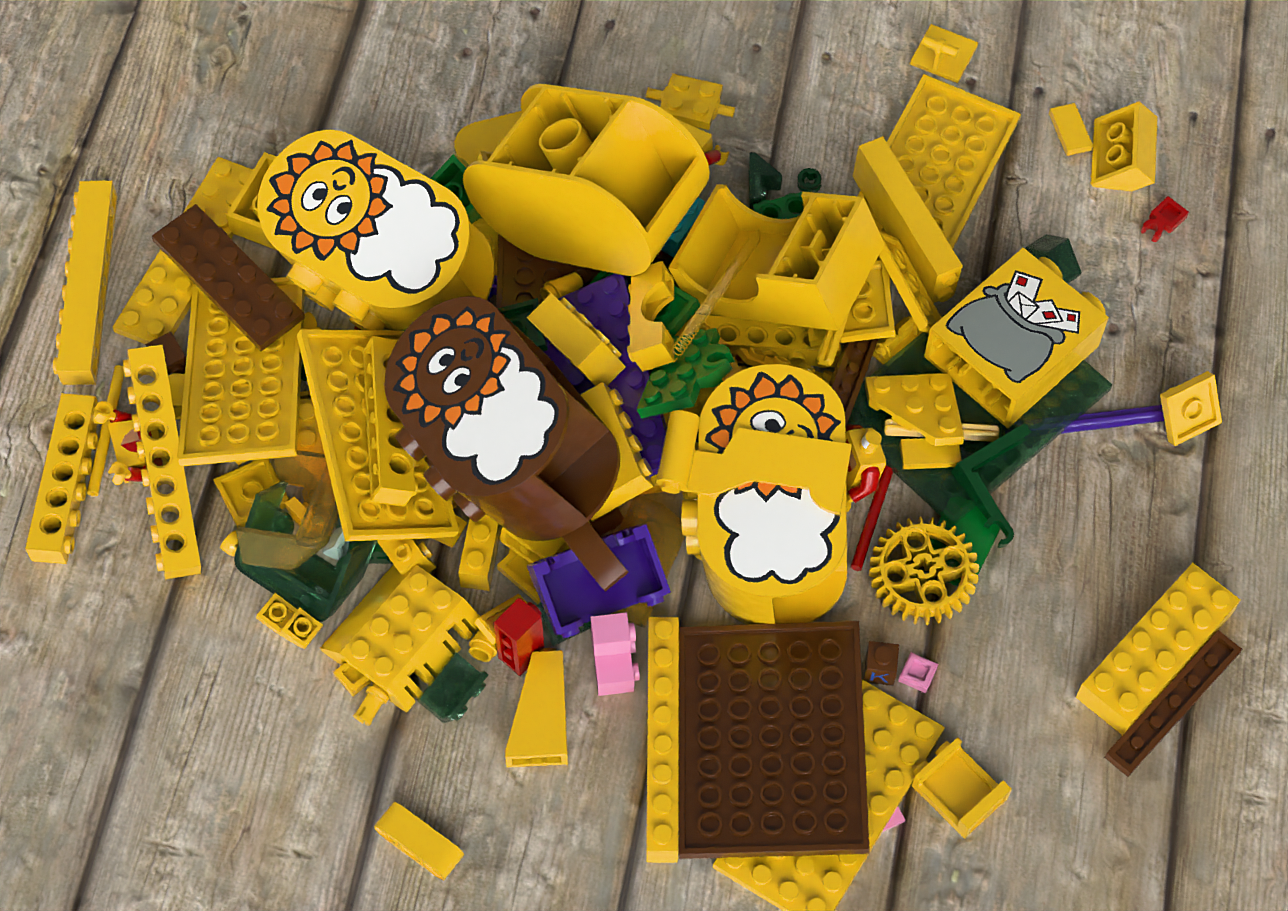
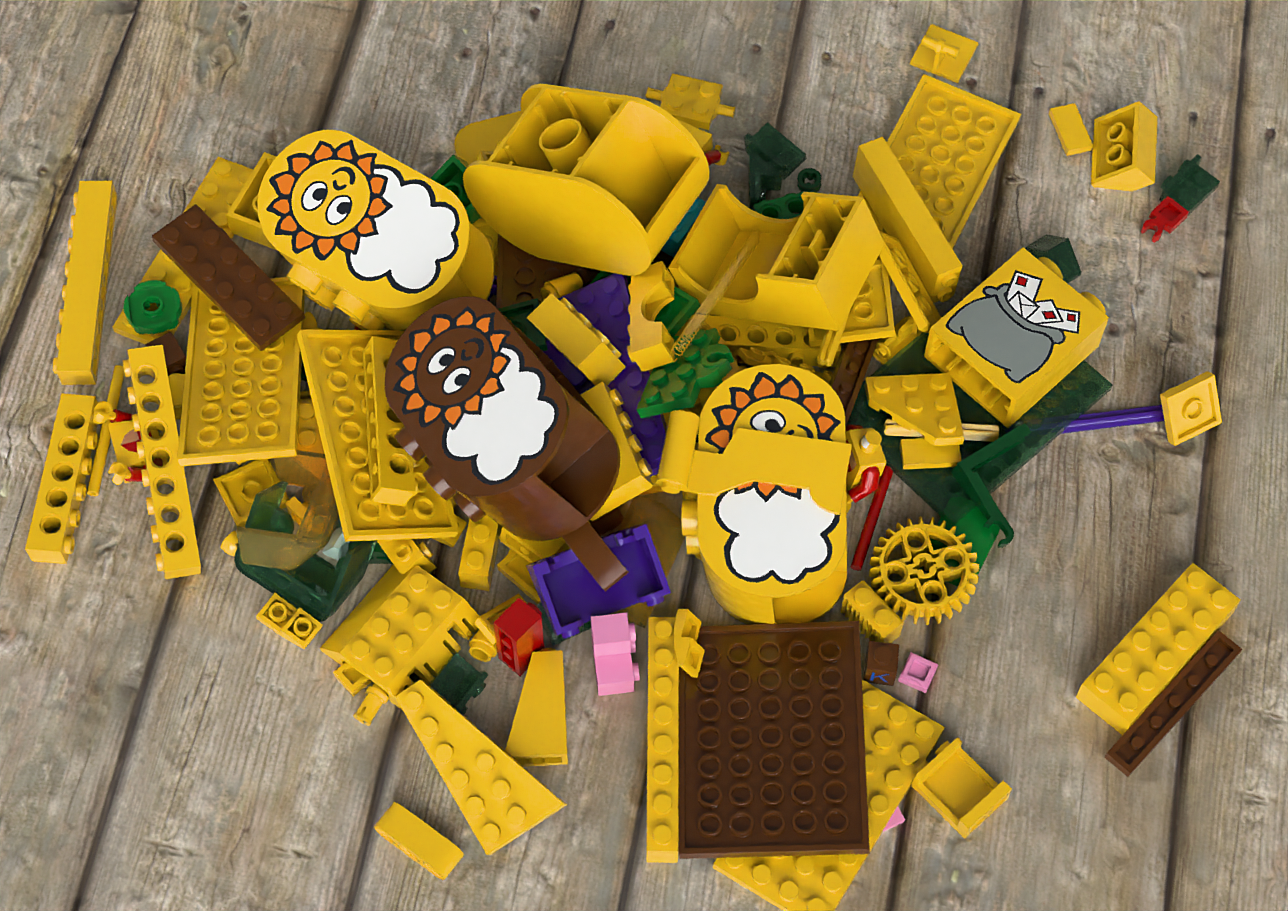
none -> green plate [124,280,182,334]
none -> yellow wing [395,680,568,855]
none -> yellow slope [674,609,705,678]
none -> clear green bracket [744,122,807,180]
none -> yellow brick [841,580,904,643]
none -> clear green bracket [1159,154,1220,216]

